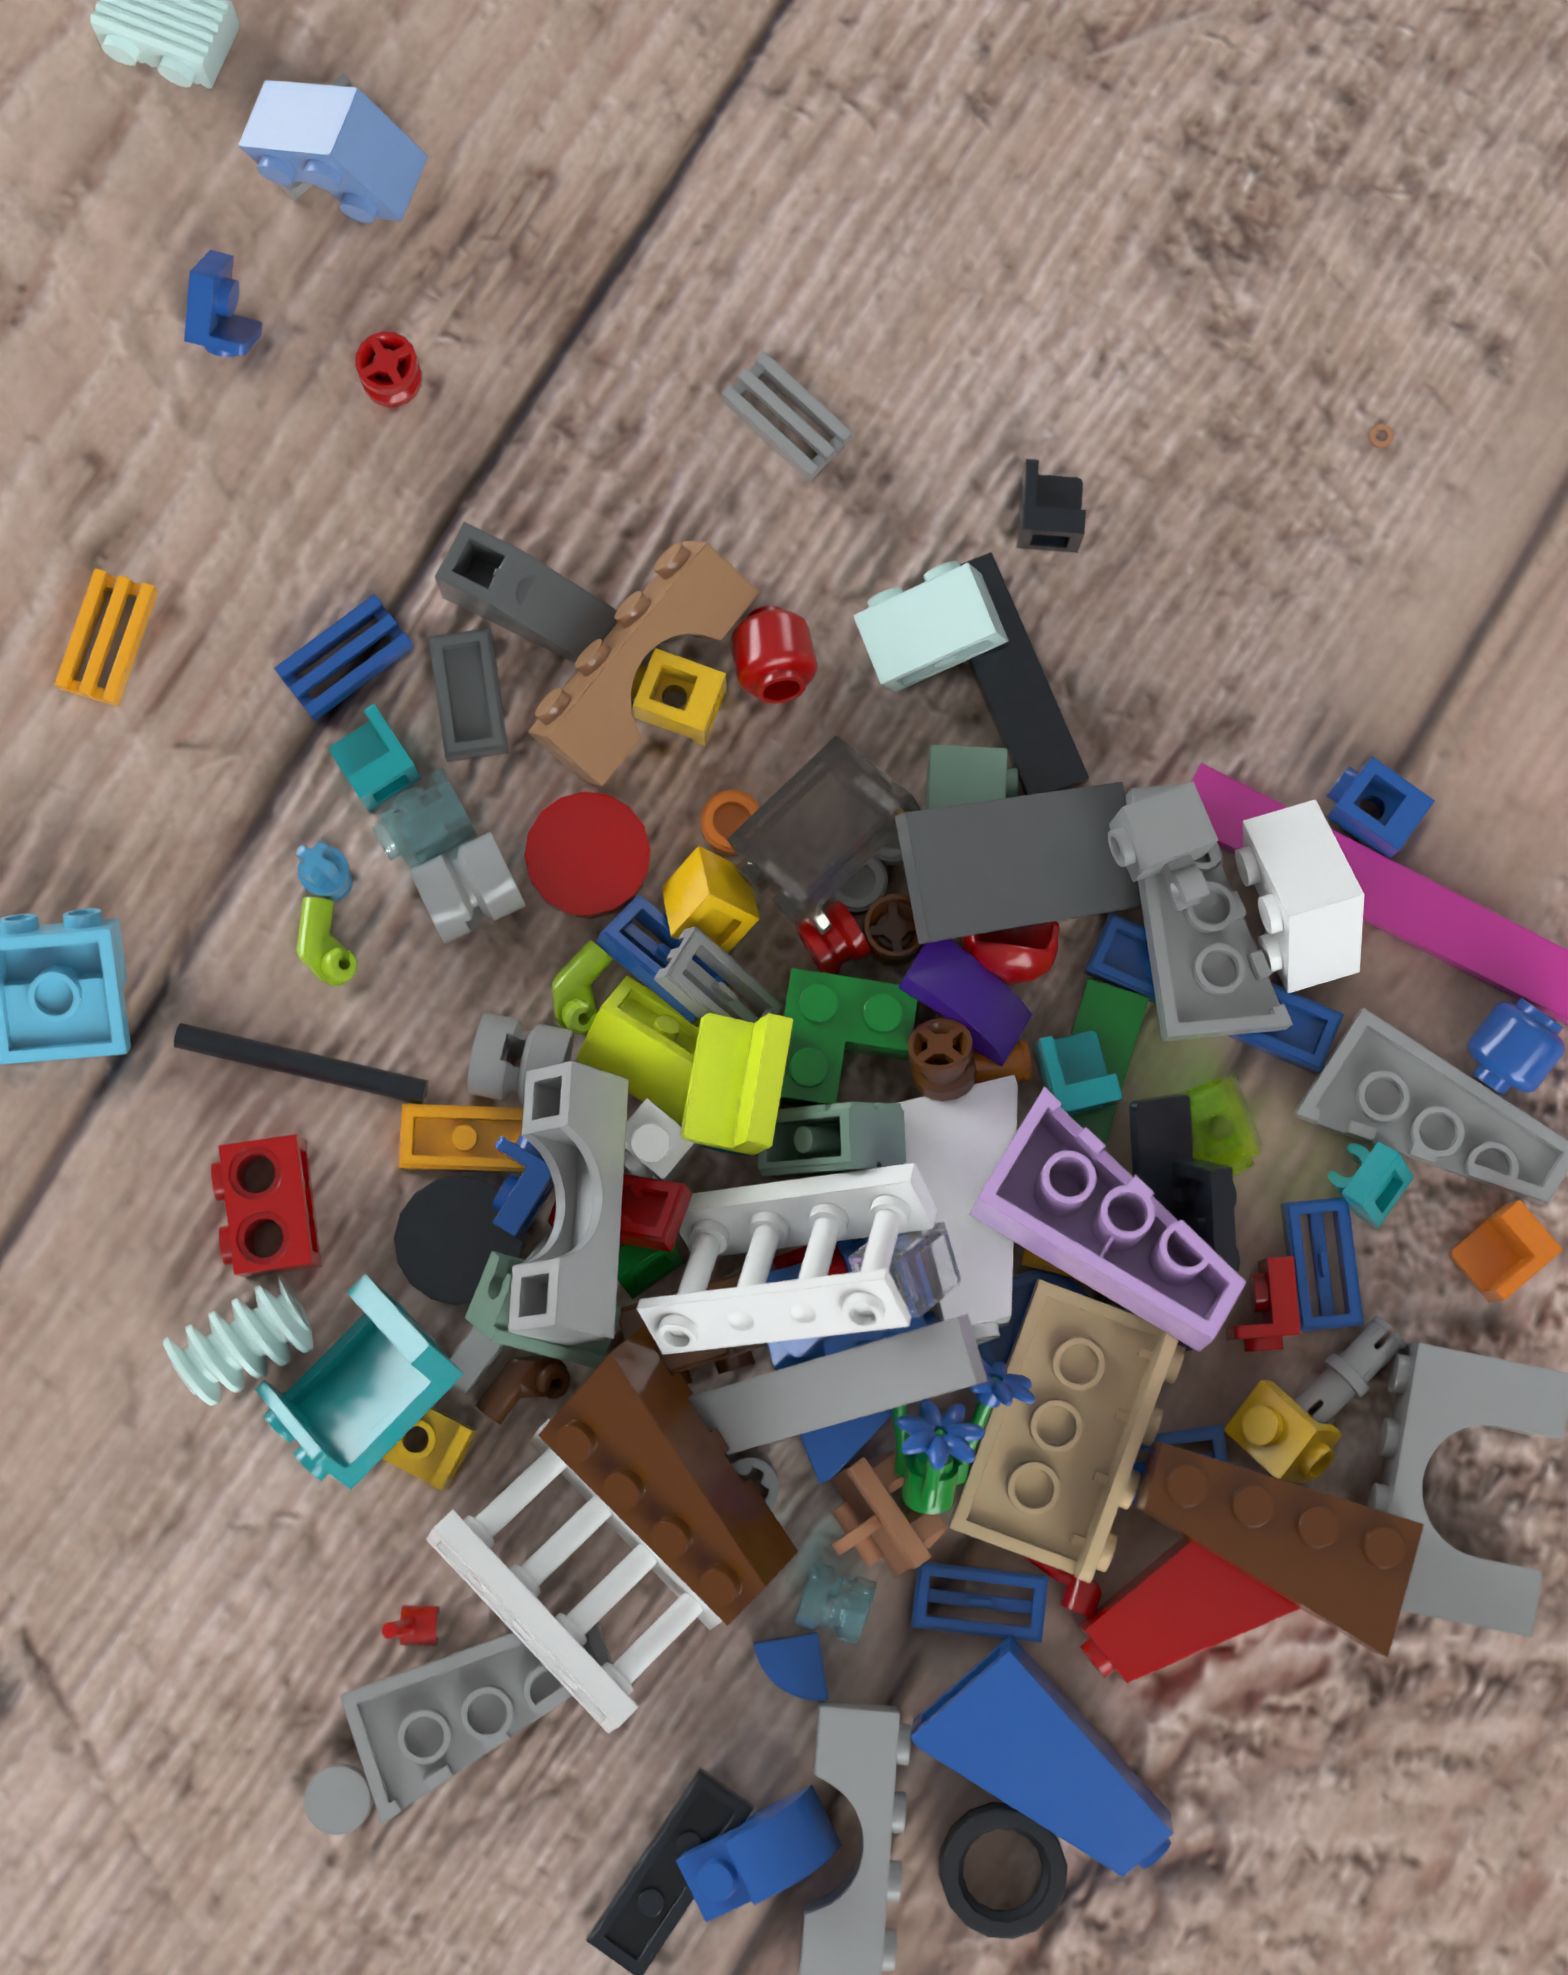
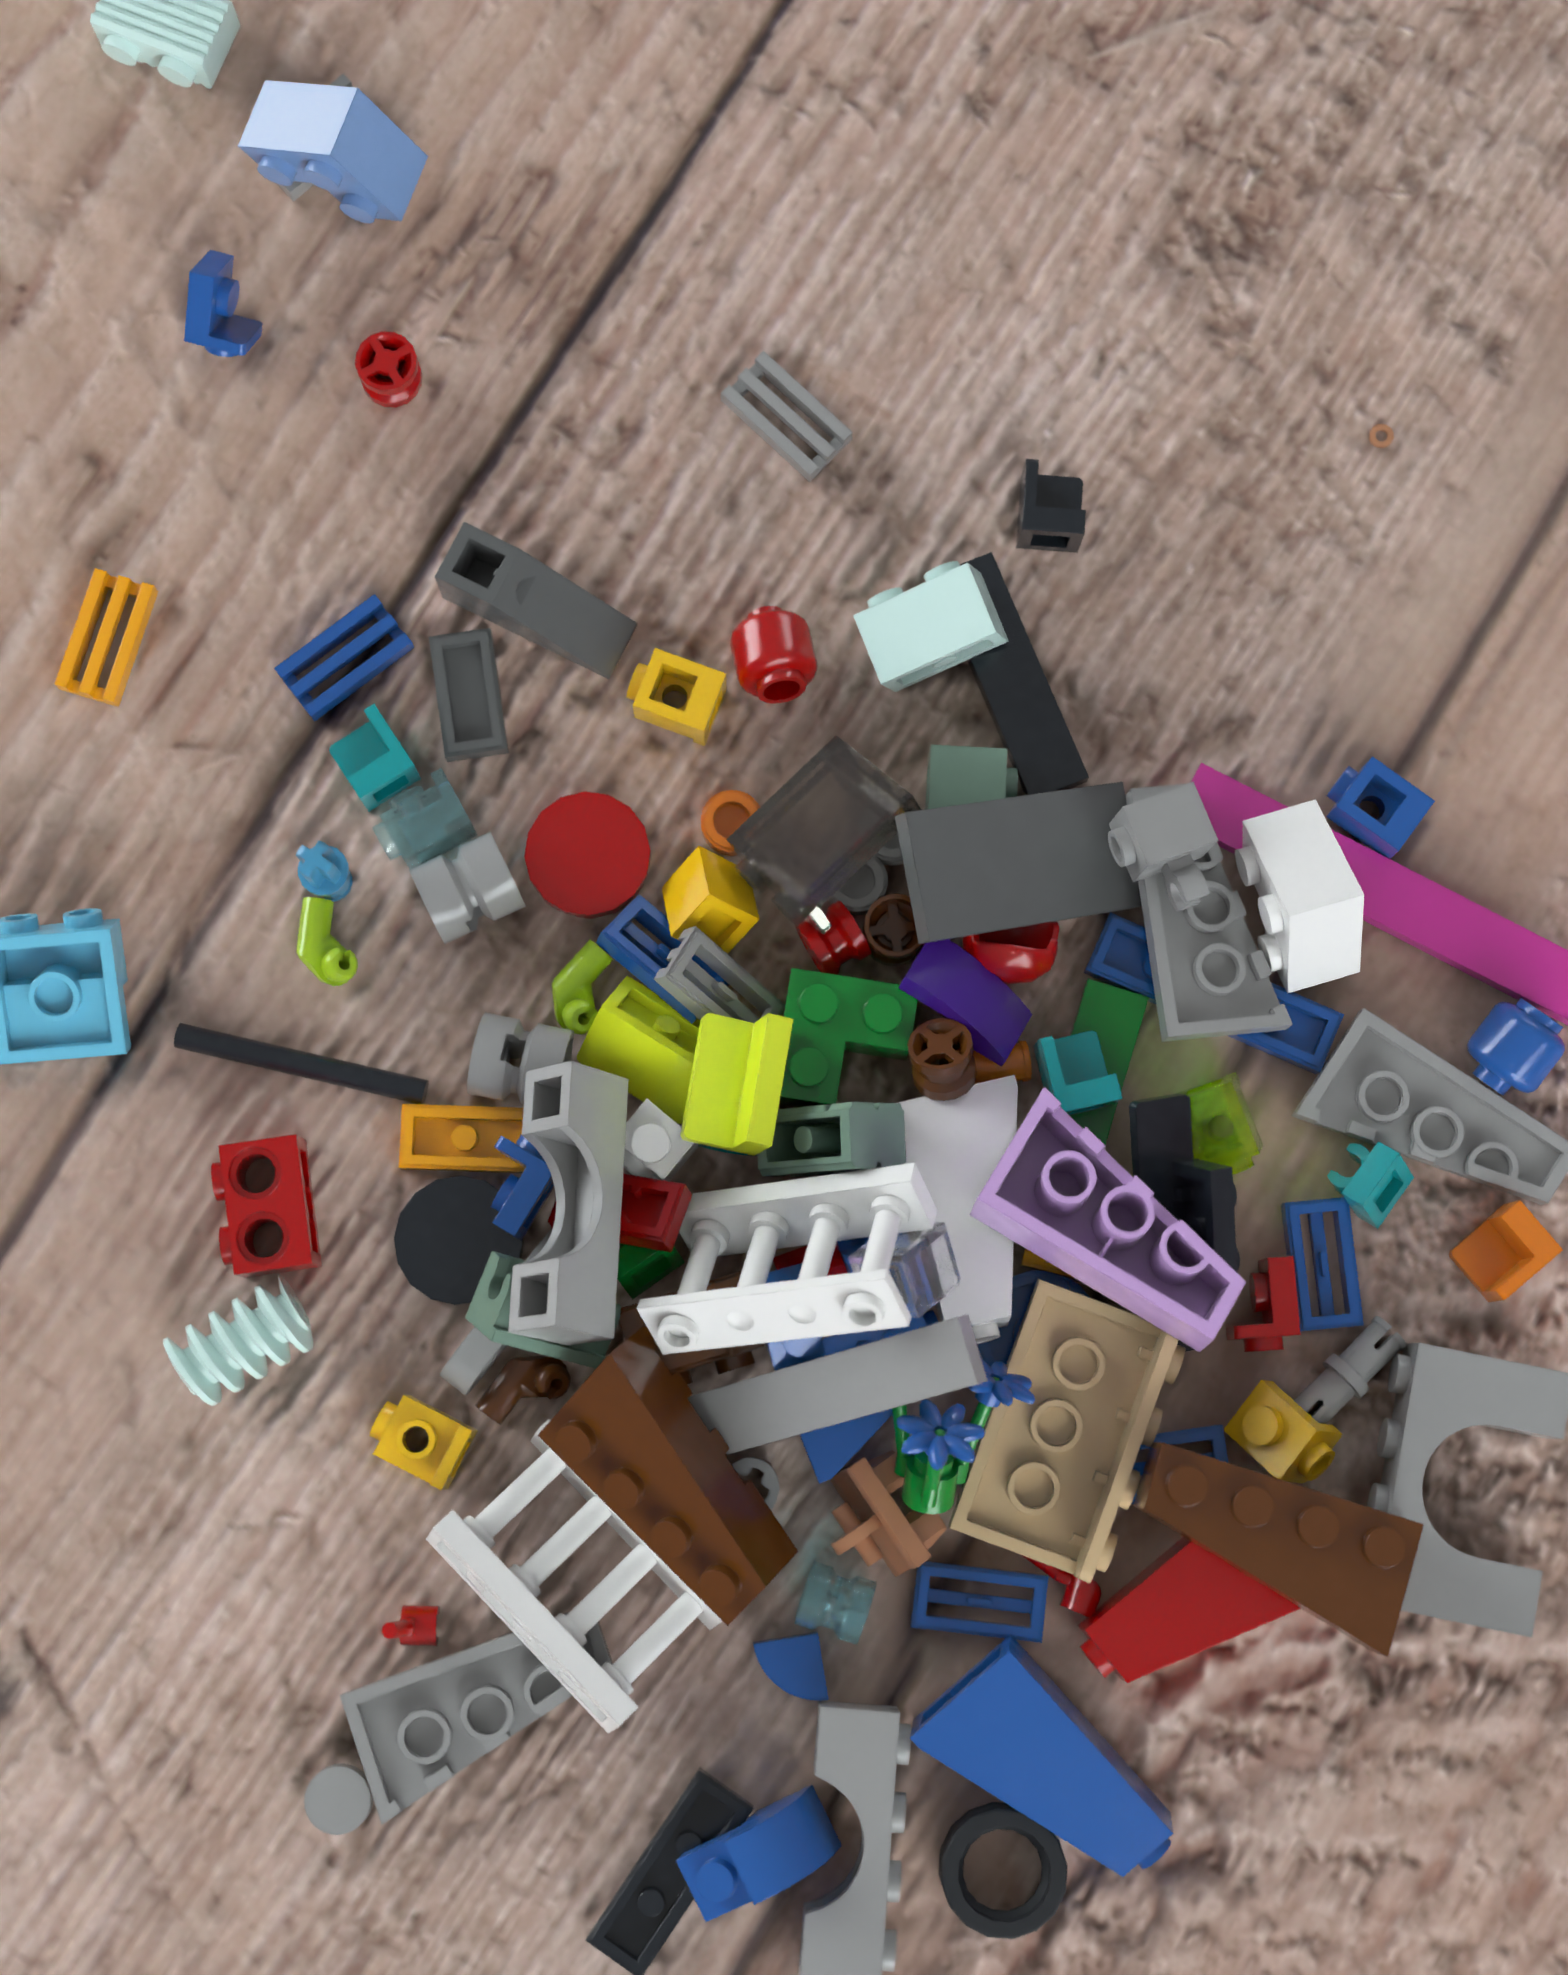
teal panel [255,1274,464,1490] -> none
medium nougat arch [528,541,760,786] -> none

